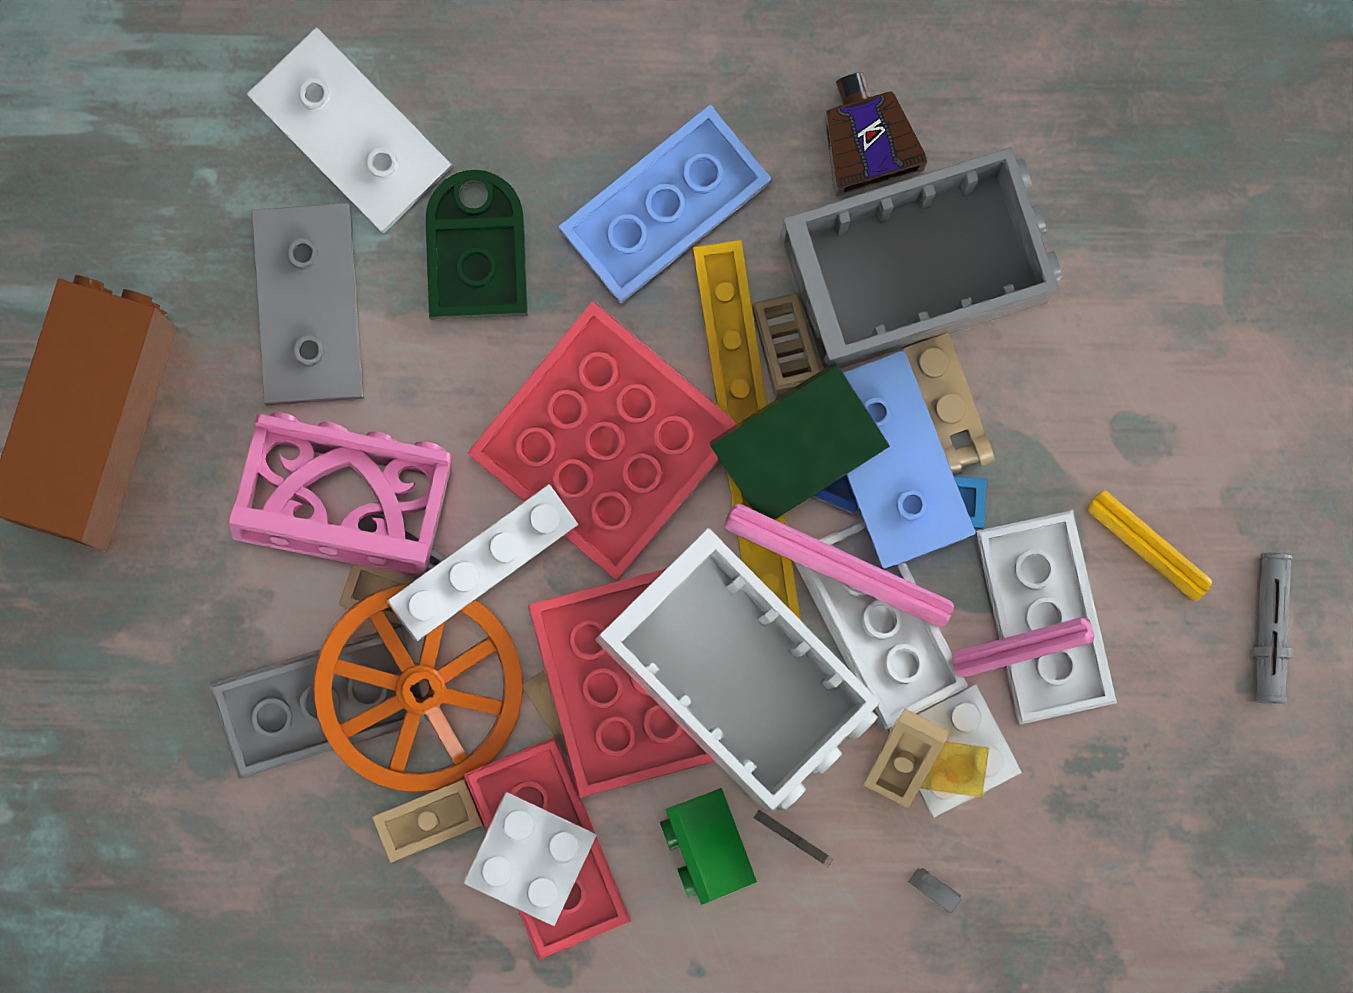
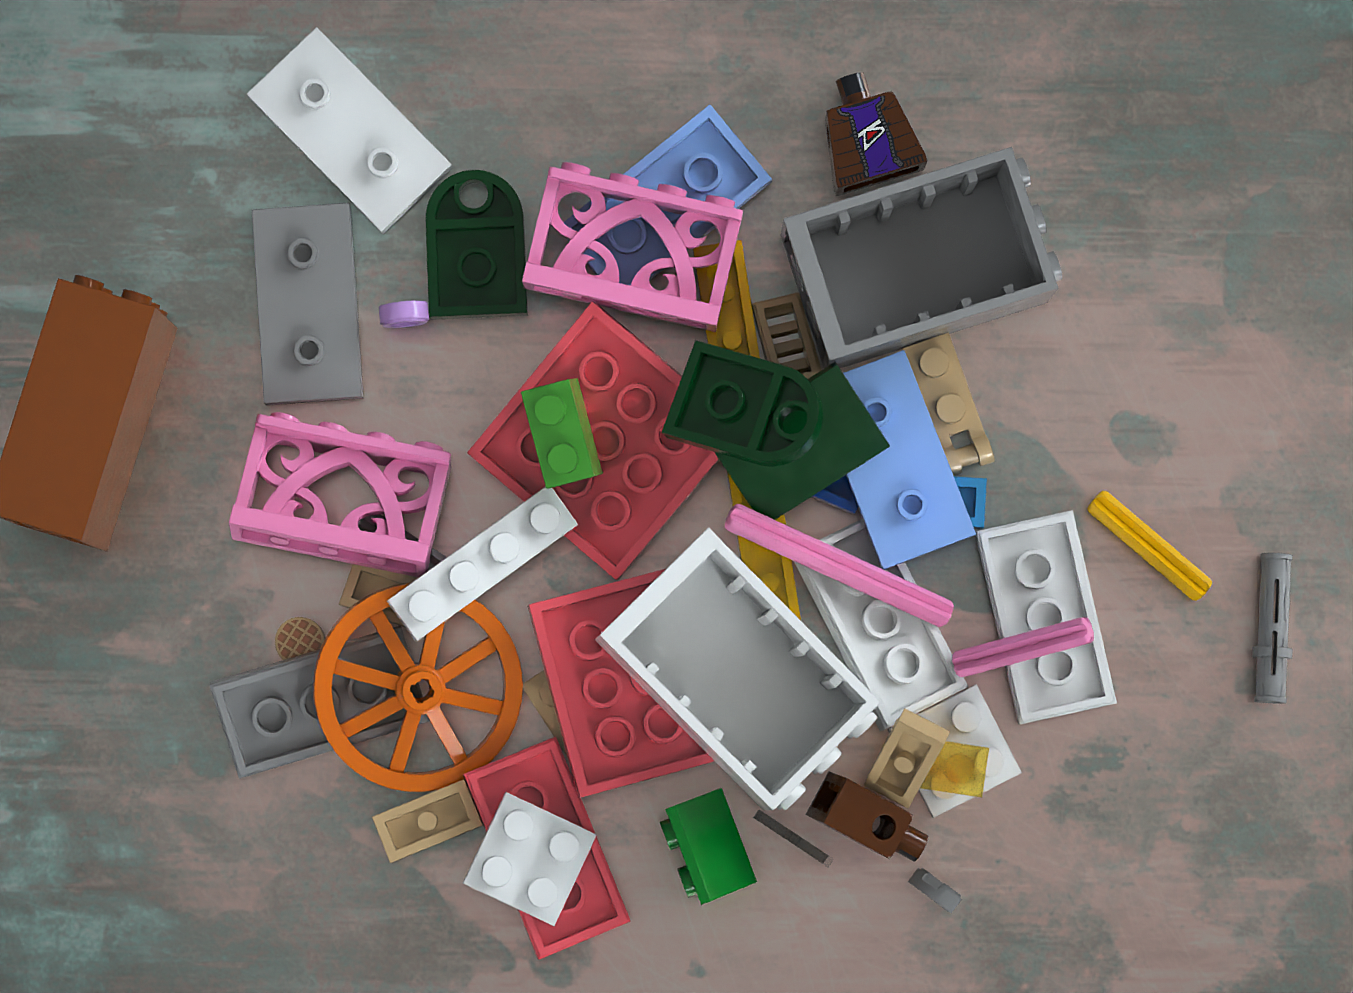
none -> tile [275,617,325,660]
none -> lavender tile [379,301,429,328]
none -> bright green brick [521,378,603,489]
none -> bright pink fence [522,162,743,332]
none -> dark green tile [661,340,823,467]
none -> reddish brown torso [806,771,928,862]

